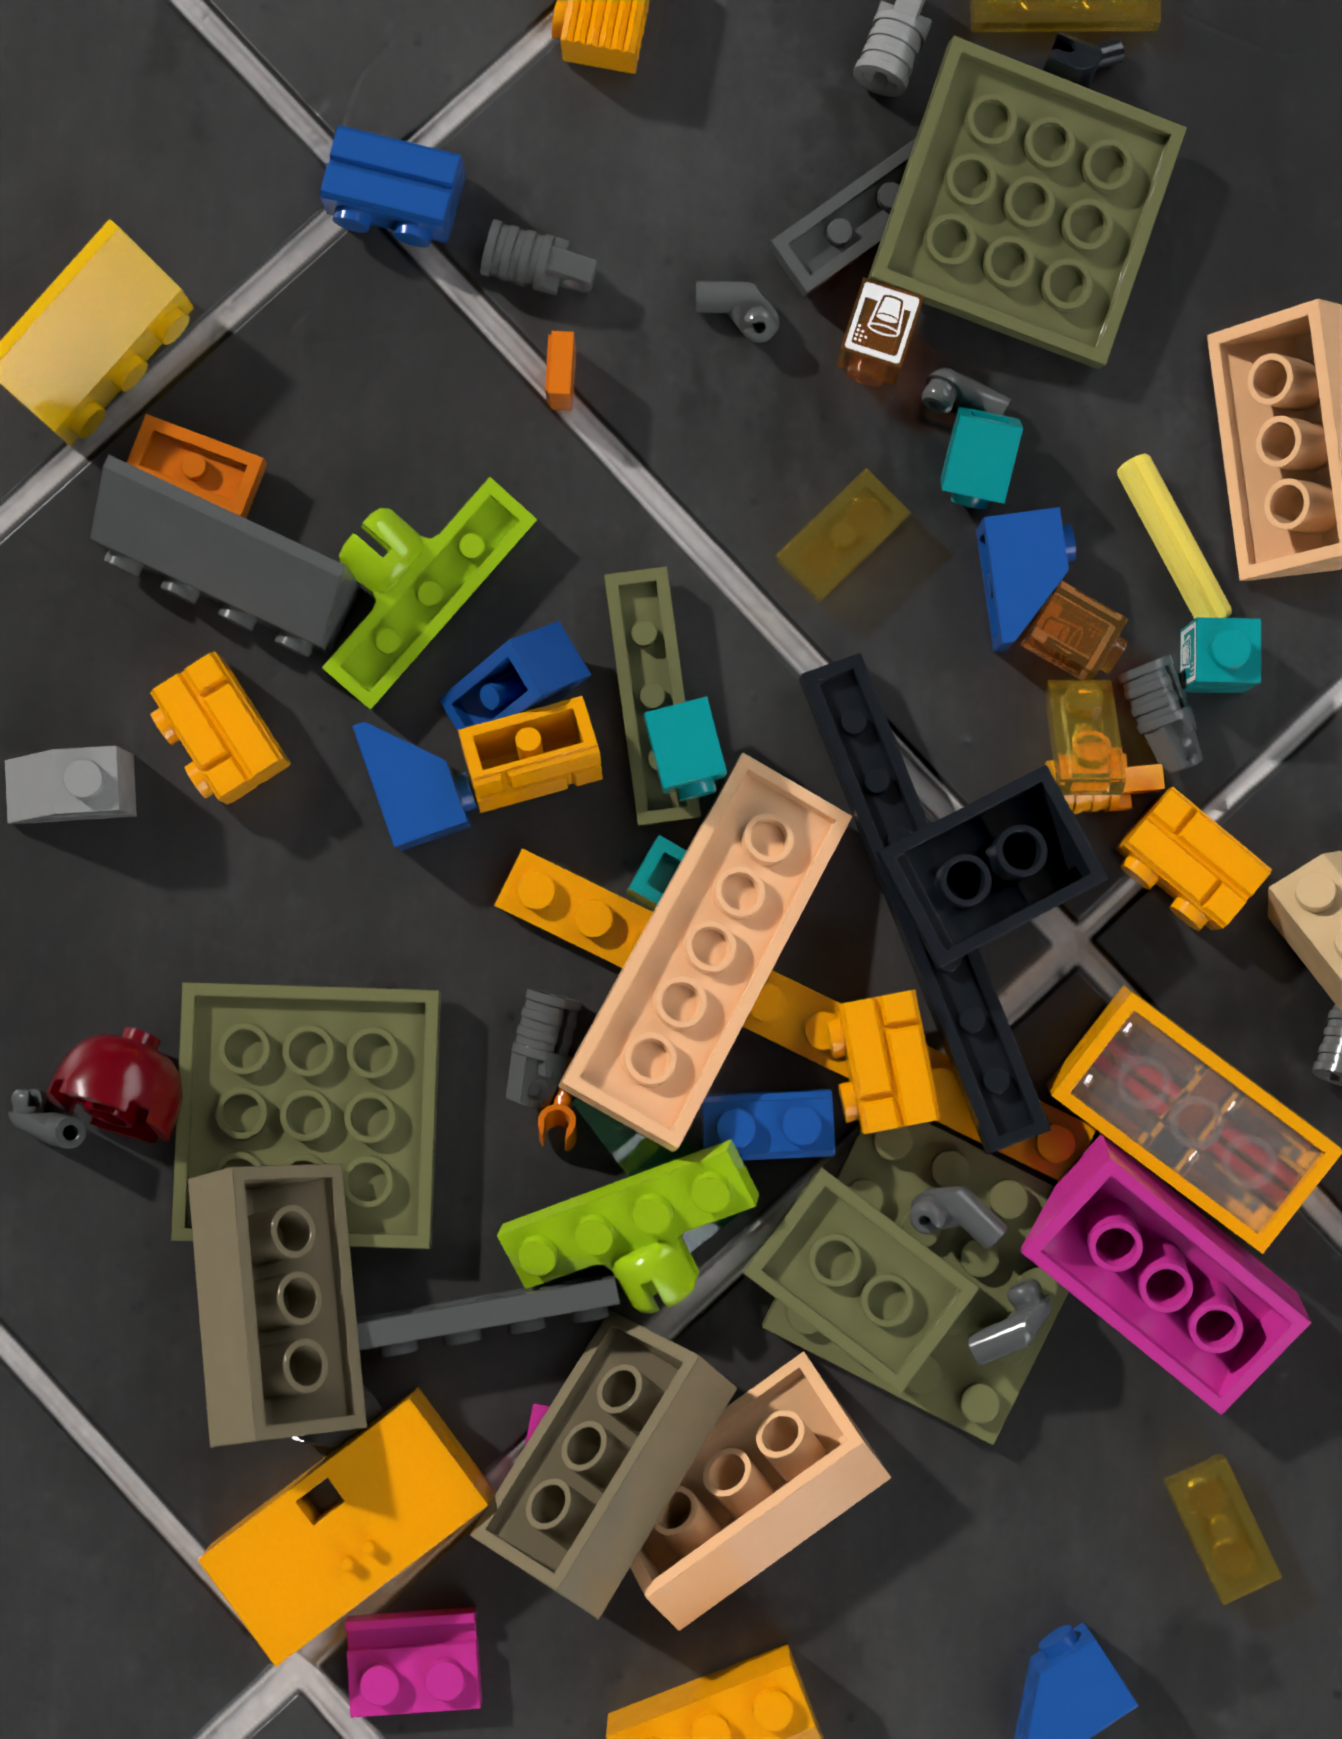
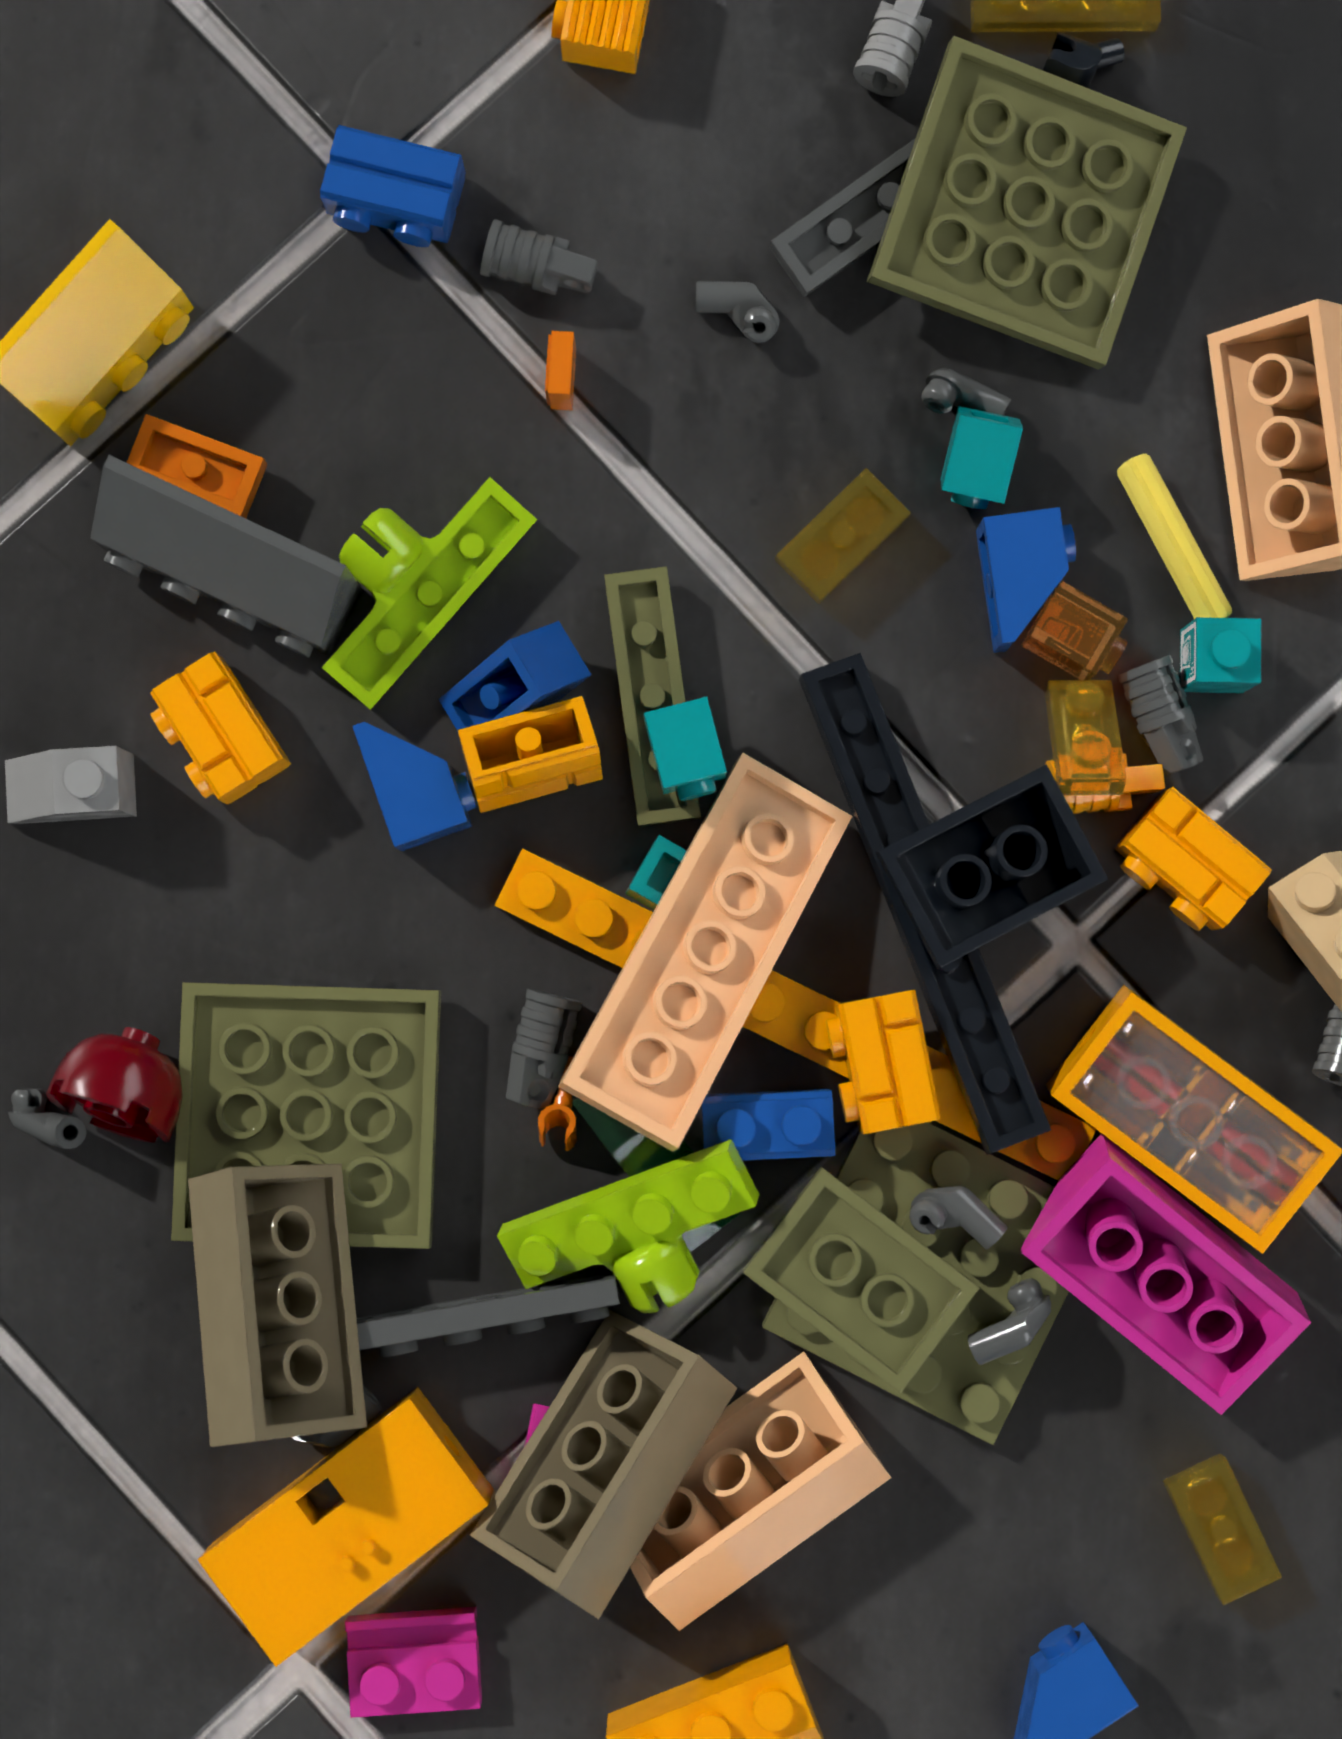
clear orange brick [836,277,924,387] -> none

